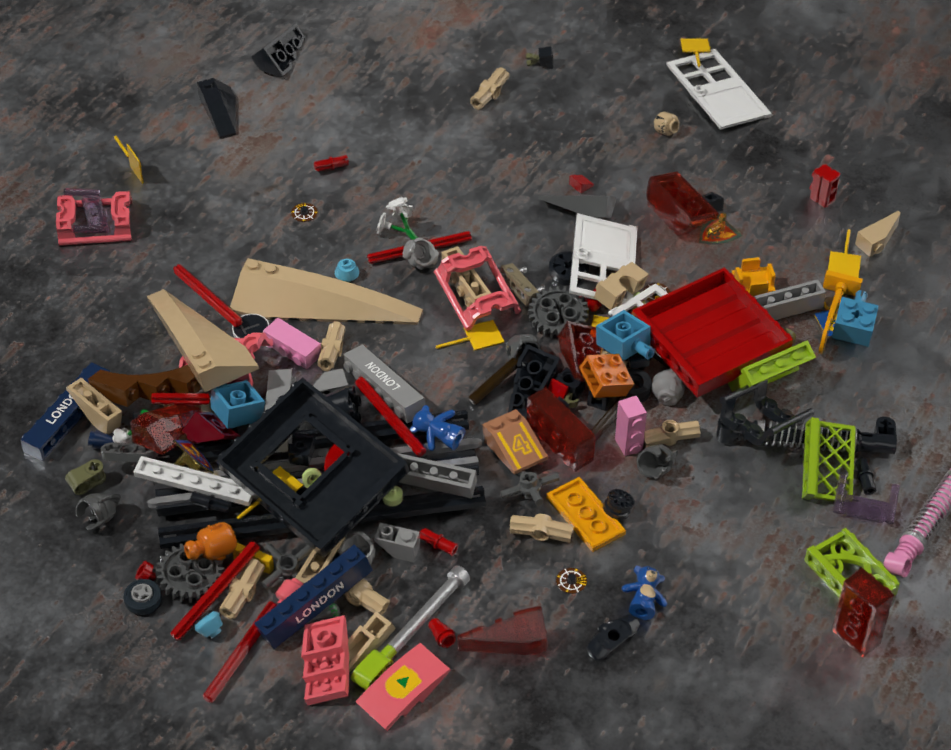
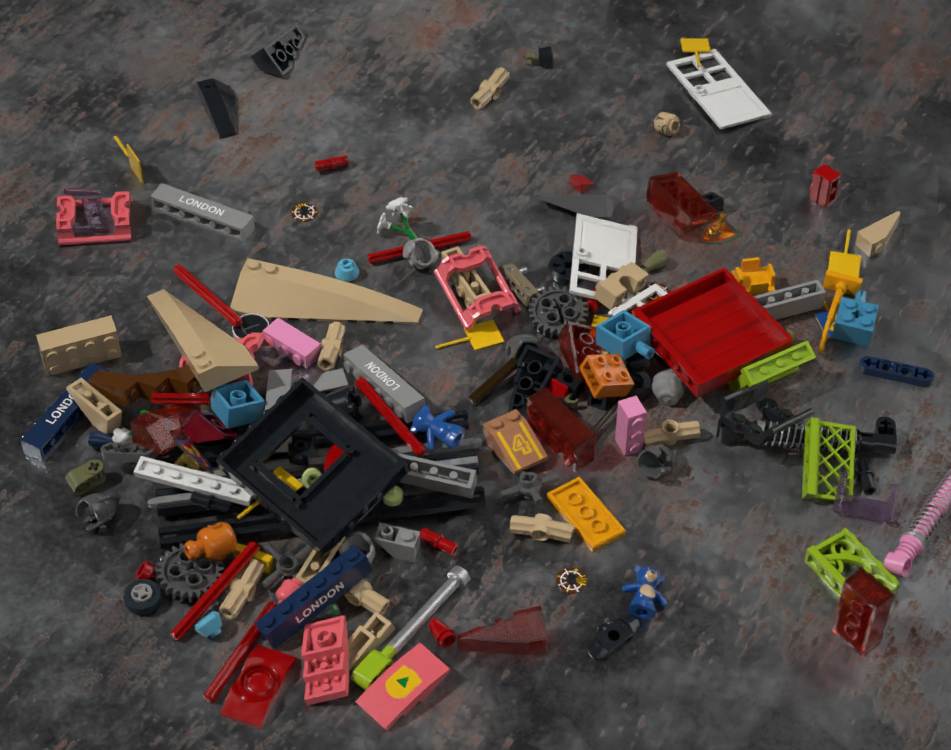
black wheel [603,489,635,520] -> none
none -> tan brick [36,315,122,376]
none -> light grey brick [150,183,255,242]
none -> red slope [221,645,297,730]
none -> olive cone [641,249,670,273]
none -> dark blue beam [859,356,934,387]

